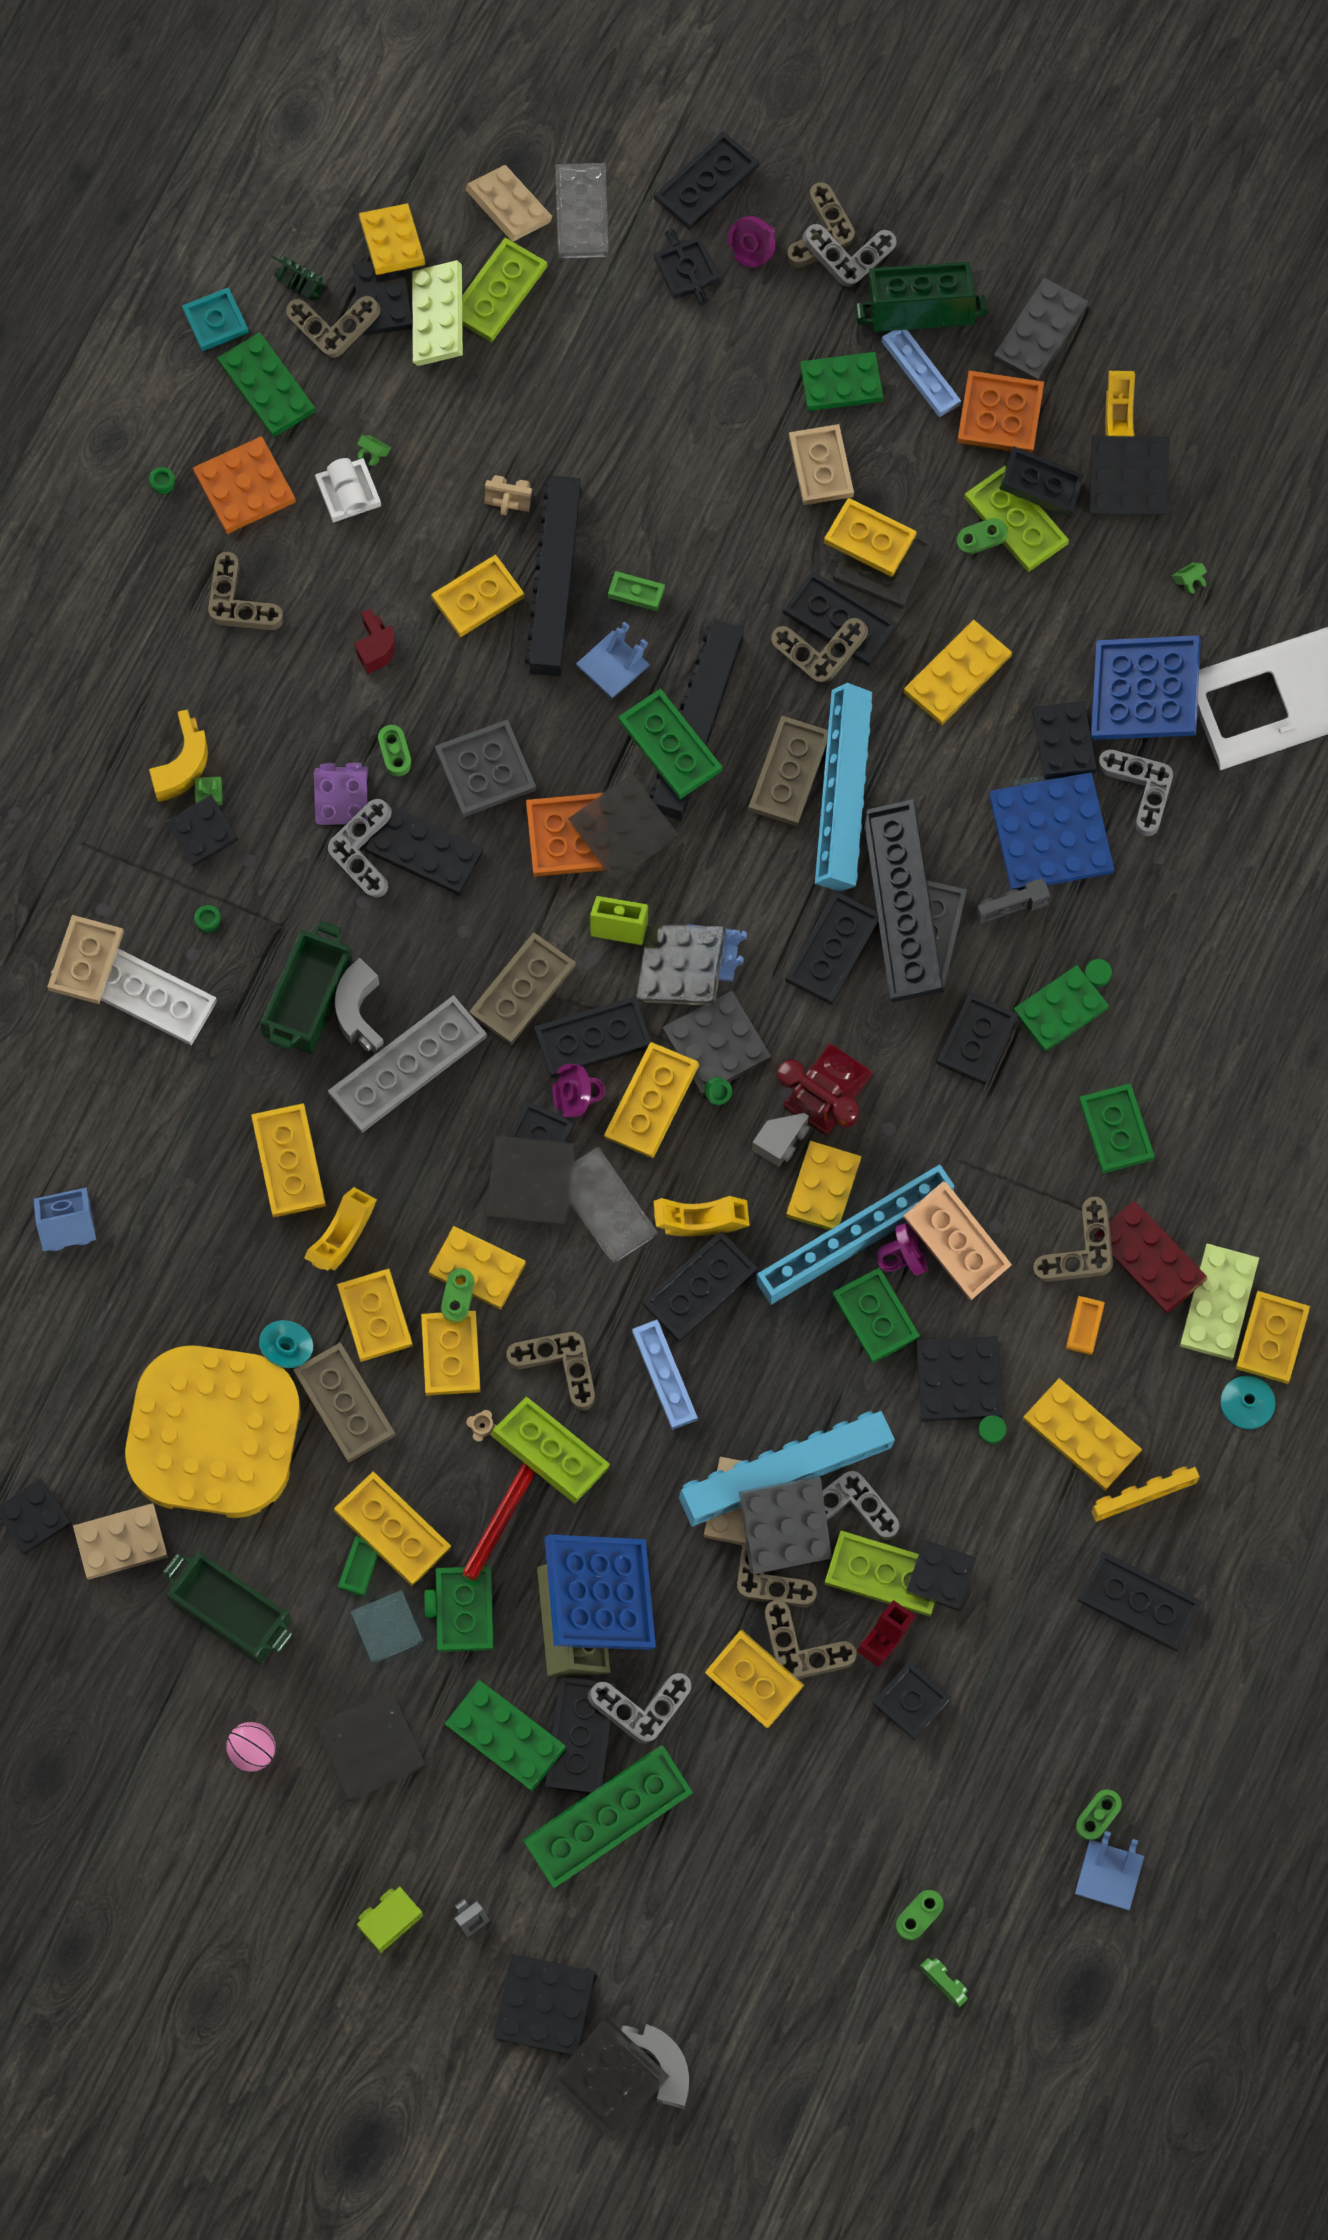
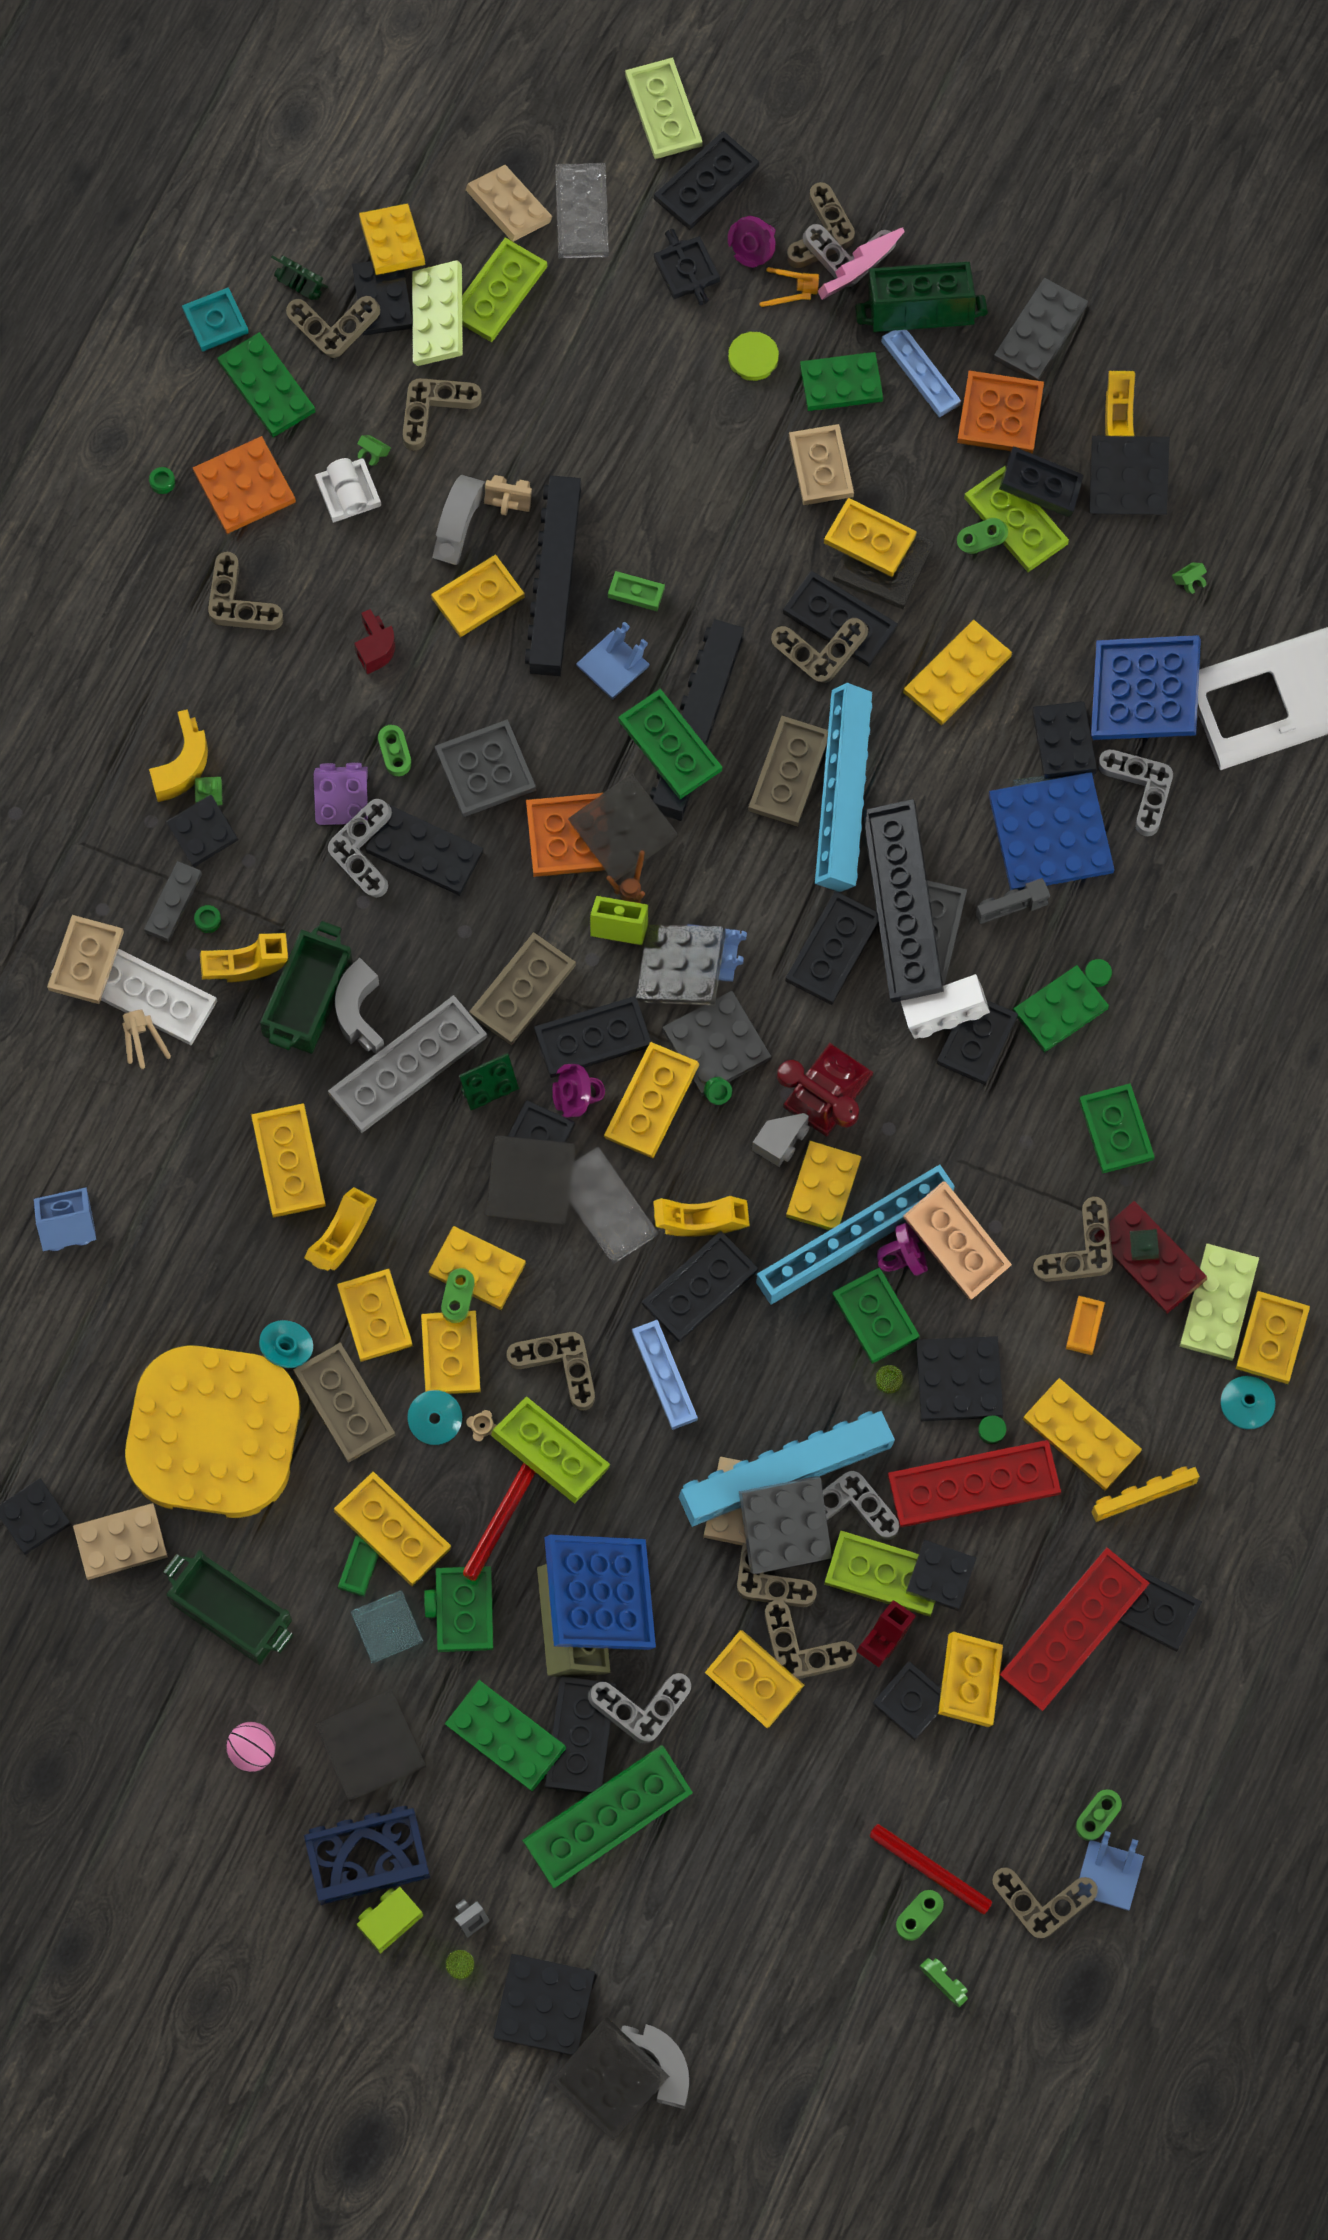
none -> tan plant [122,1009,171,1069]
none -> dark grey plate [144,861,202,942]
none -> yellow arch [200,933,288,982]
none -> dark blue fence [304,1806,430,1905]
none -> dark tan beam [403,378,482,451]
none -> teal dish [408,1390,462,1445]
none -> light grey arch [432,475,486,565]
none -> clear neon green tile [446,1950,475,1980]
none -> dark green hinge [459,1053,519,1111]
none -> dark orange plant [607,850,645,903]
none -> yellowish green plate [625,58,703,159]
none -> lime tile [728,332,779,381]
none -> light orange plant [759,267,819,307]
none -> bright pink slope [818,227,905,300]
none -> red axle [870,1824,992,1914]
none -> clear neon green tile [875,1365,903,1394]
none -> red plate [888,1440,1061,1528]
none -> white brick [901,974,990,1039]
none -> yellow plate [938,1632,1003,1727]
none -> dark tan beam [992,1868,1098,1939]
none -> red plate [1000,1548,1150,1712]
none -> clear green plate [1130,1229,1159,1260]

